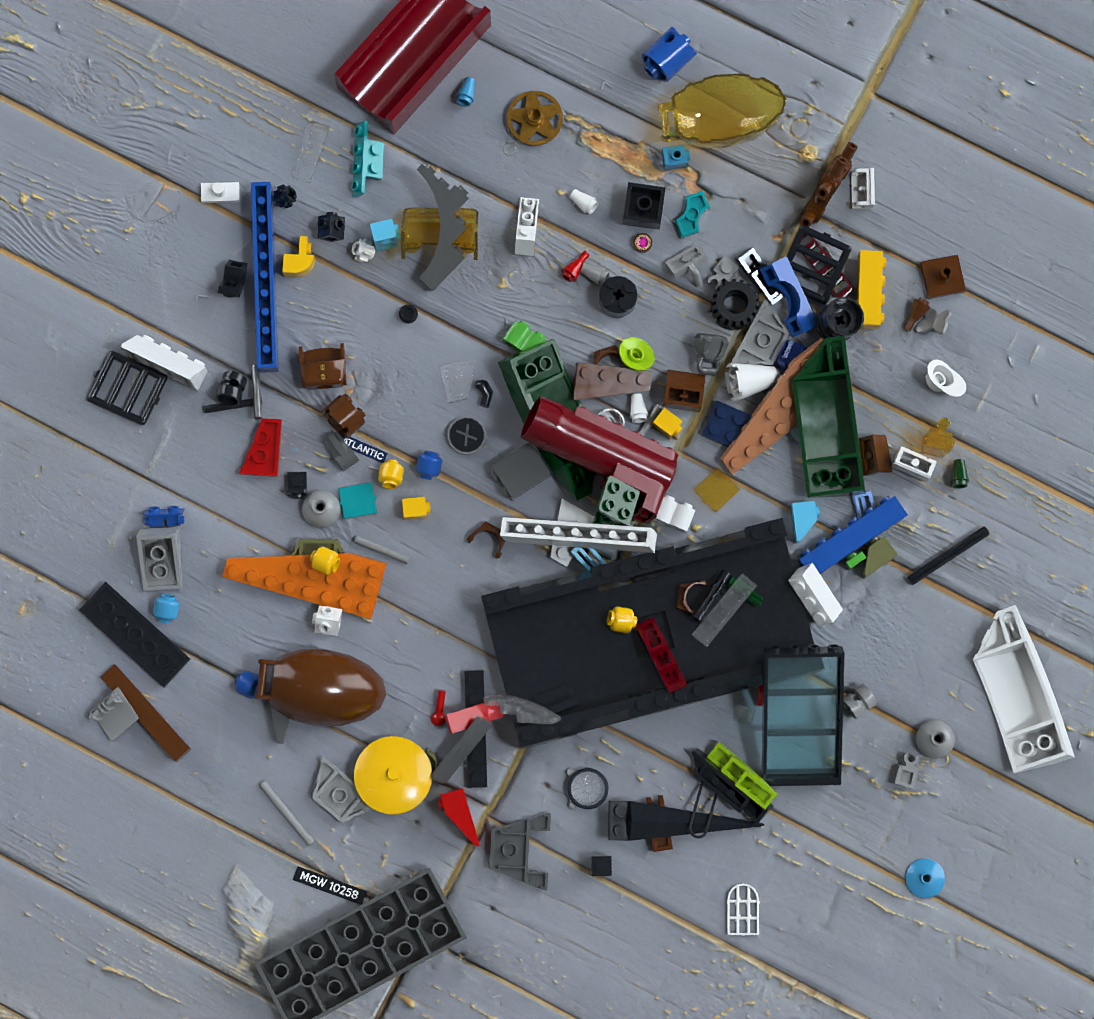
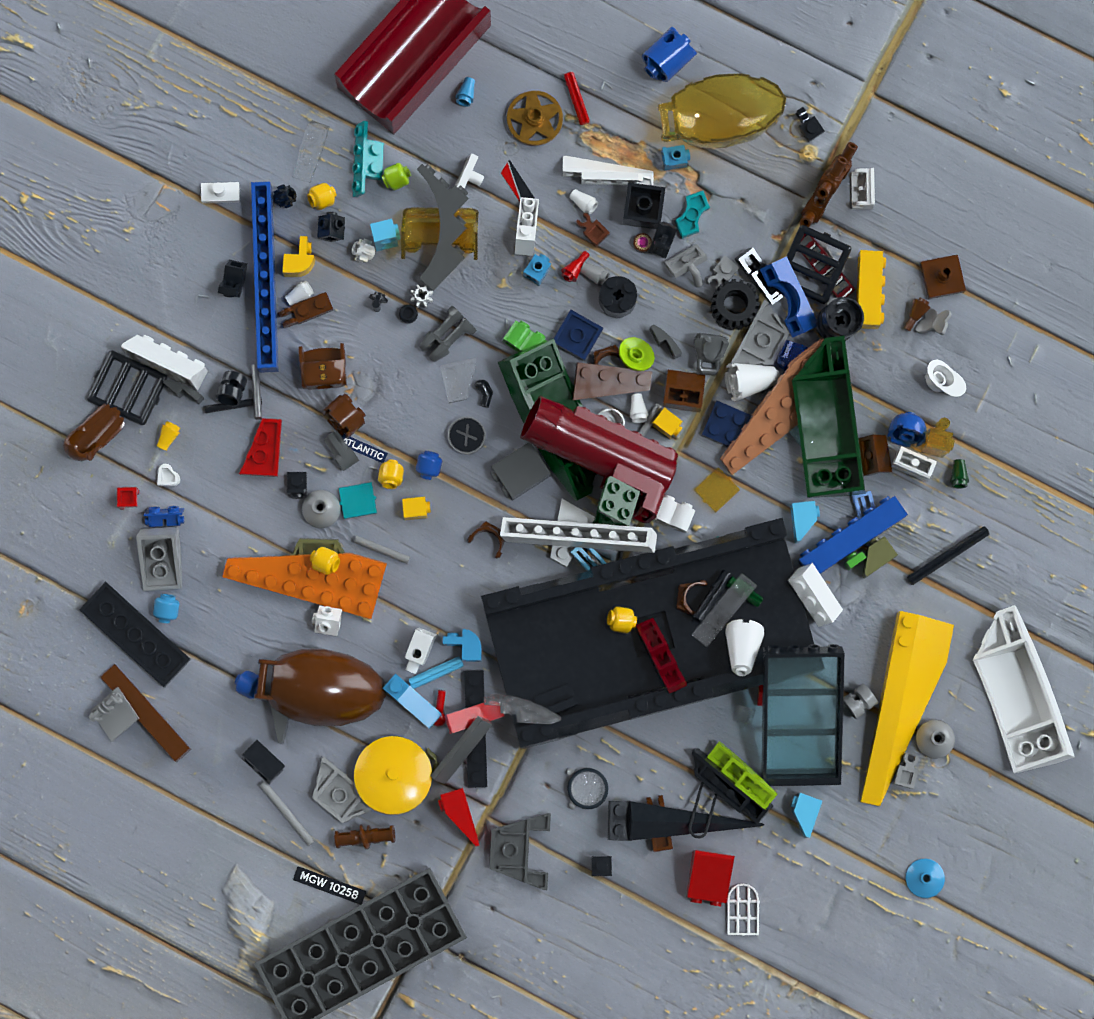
none -> reddish brown hair [63,404,125,462]
none -> red panel [117,487,139,510]
none -> yellow cone [156,421,180,451]
none -> white tile [157,464,180,487]
none -> dark grey slope [163,380,204,404]
none -> black hinge [241,740,285,785]
none -> reddish brown hinge [278,292,333,328]
none -> white cone [285,281,314,306]
none -> yellow head [307,183,337,210]
none -> reddish brown piece [334,825,396,849]
none -> black plate [369,292,388,312]
none -> lime head [382,163,411,191]
none -> slope [383,674,442,729]
none -> white torso [405,627,437,674]
none -> medium azure axle [409,657,464,689]
none -> white gear [411,285,433,308]
none -> dark grey piece [419,306,477,362]
none -> dark azure brick [443,629,482,662]
none -> white tile [455,154,484,188]
none -> sticker [501,160,535,202]
none -> dark azure brick [523,254,551,286]
none -> dark blue plate [554,310,604,362]
none -> white wedge [563,156,653,186]
none -> red axle [564,72,590,125]
none -> copper plate [576,213,610,247]
none -> black hips [648,221,677,259]
none -> dark grey slope [650,325,682,359]
none -> red slope [686,850,735,907]
none -> white cone [725,619,764,676]
none -> medium azure slope [790,793,822,838]
none -> black plate [795,107,825,143]
none -> yellow wedge [860,611,954,806]
none -> blue cylinder [887,412,927,447]

